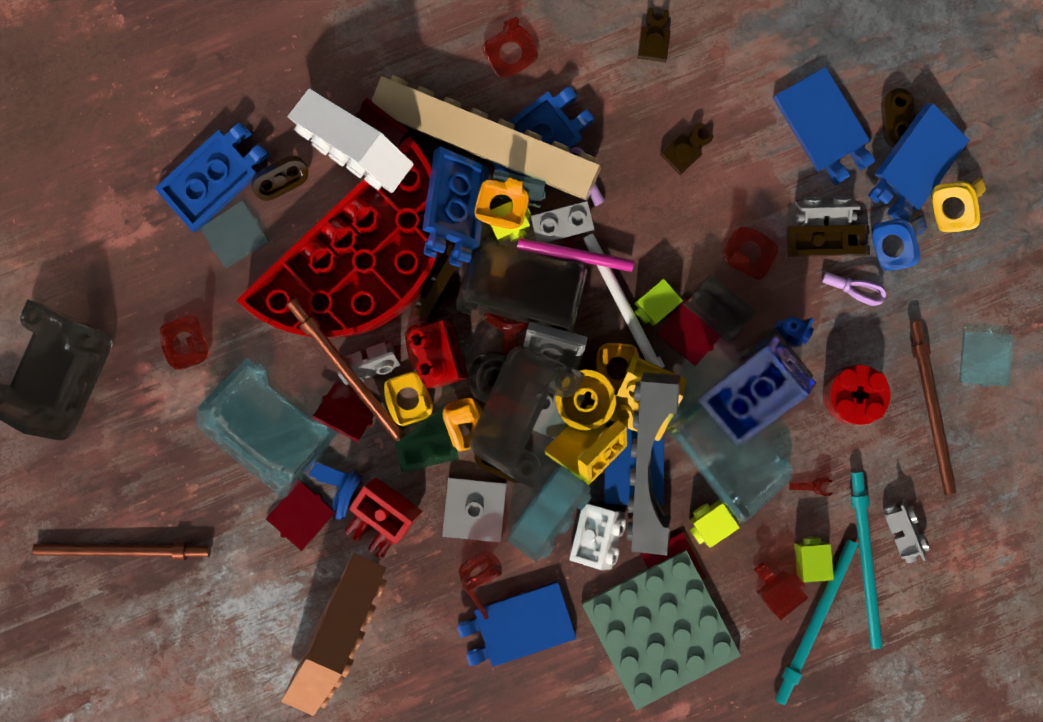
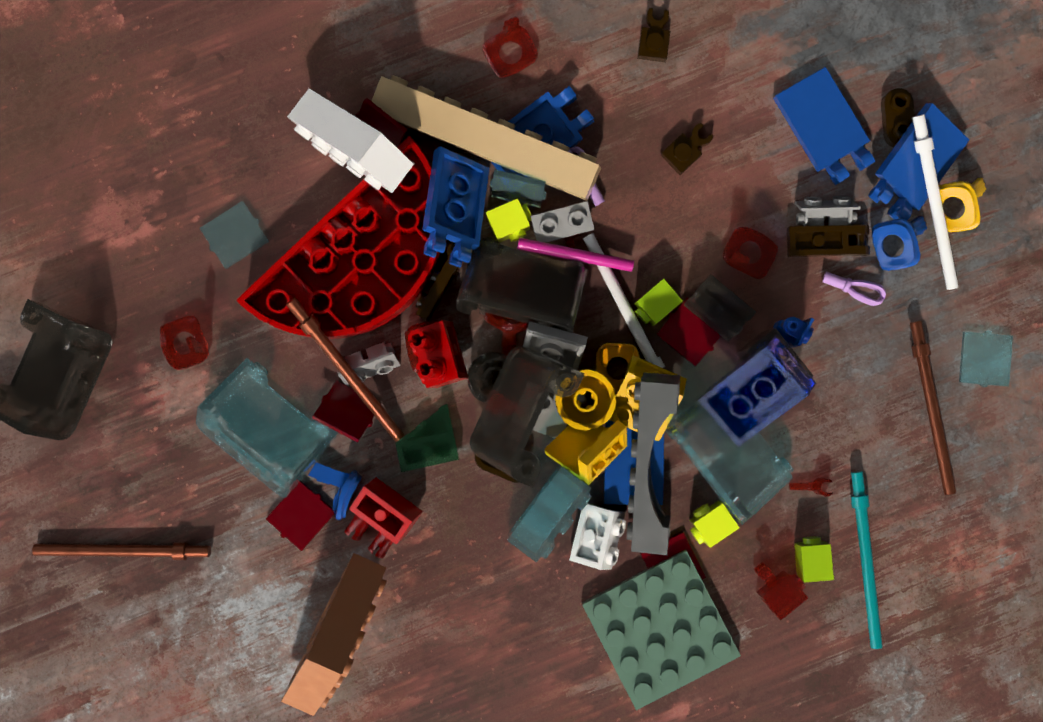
blue tile [155,122,271,233] -> none
dark brown plate [251,156,308,201] -> none
yellow piece [384,371,433,426] -> none
light orange piece [442,398,486,452] -> none
light grey plate [442,477,507,542] -> none
blue tile [457,581,576,667] -> none
clear red piece [459,552,503,619] -> none
light orange piece [474,178,529,229] -> none
teal bar [775,539,859,705] -> none
red brick [823,365,891,425] -> none
light grey hinge [884,499,930,563] -> none
none -> white bar [912,114,959,290]

